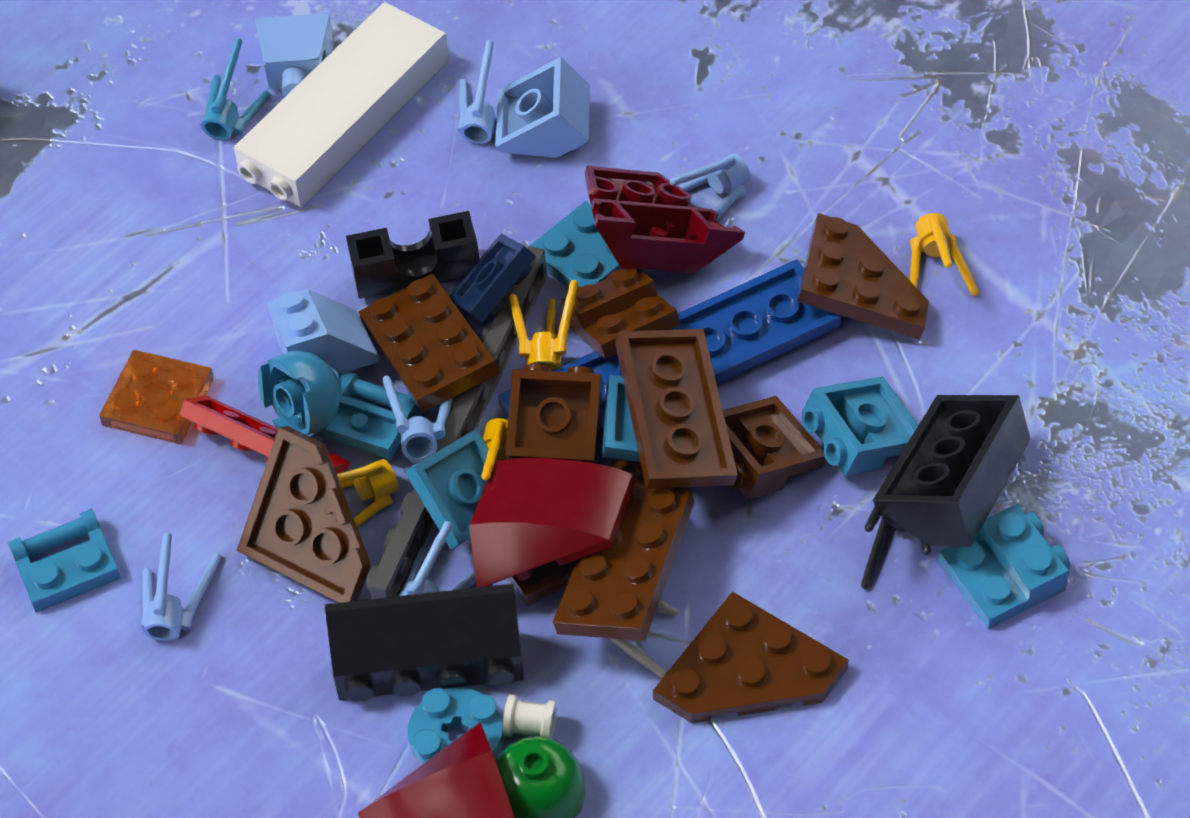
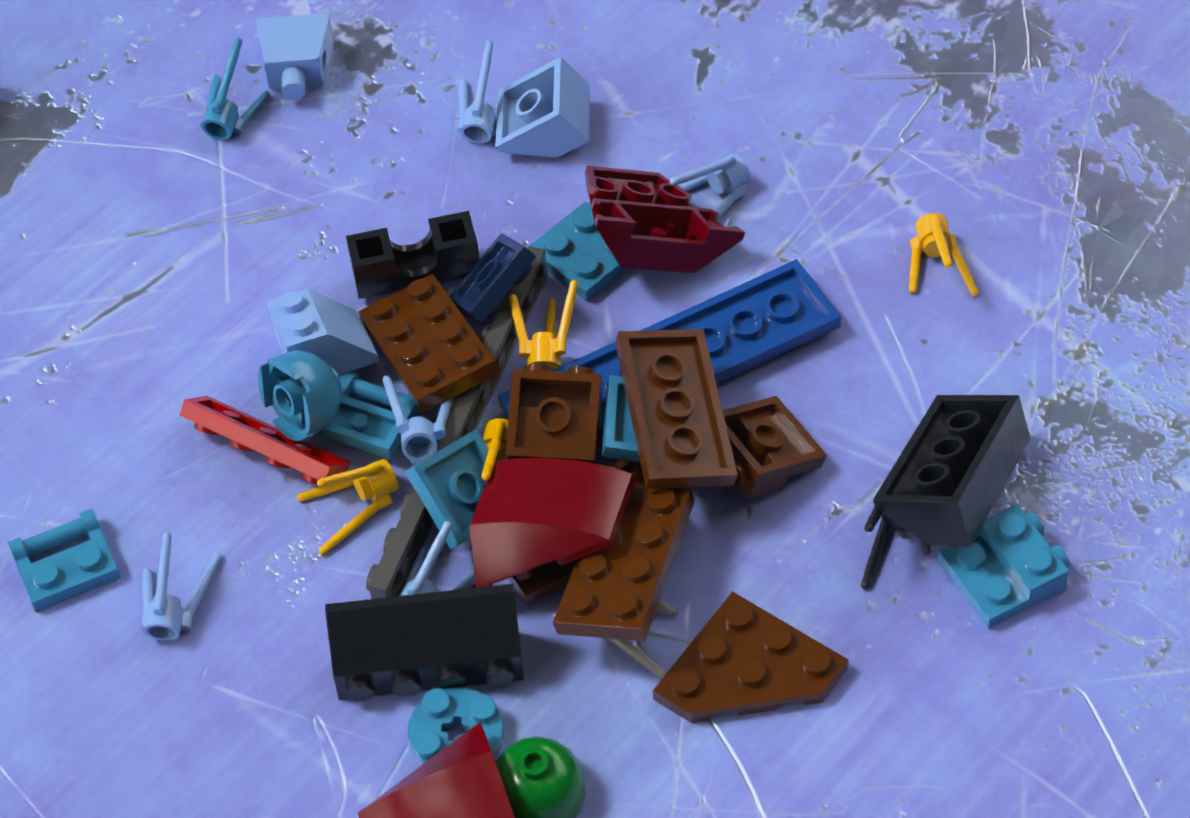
clear orange plate [99,349,214,445] -> none
white brick [233,2,449,208] -> none
reddish brown plate [236,426,371,603] -> none
white bush [502,694,557,739] -> none
reddish brown plate [562,268,681,359] -> none
reddish brown plate [797,213,929,340] -> none
dark azure plate [801,376,918,476] -> none

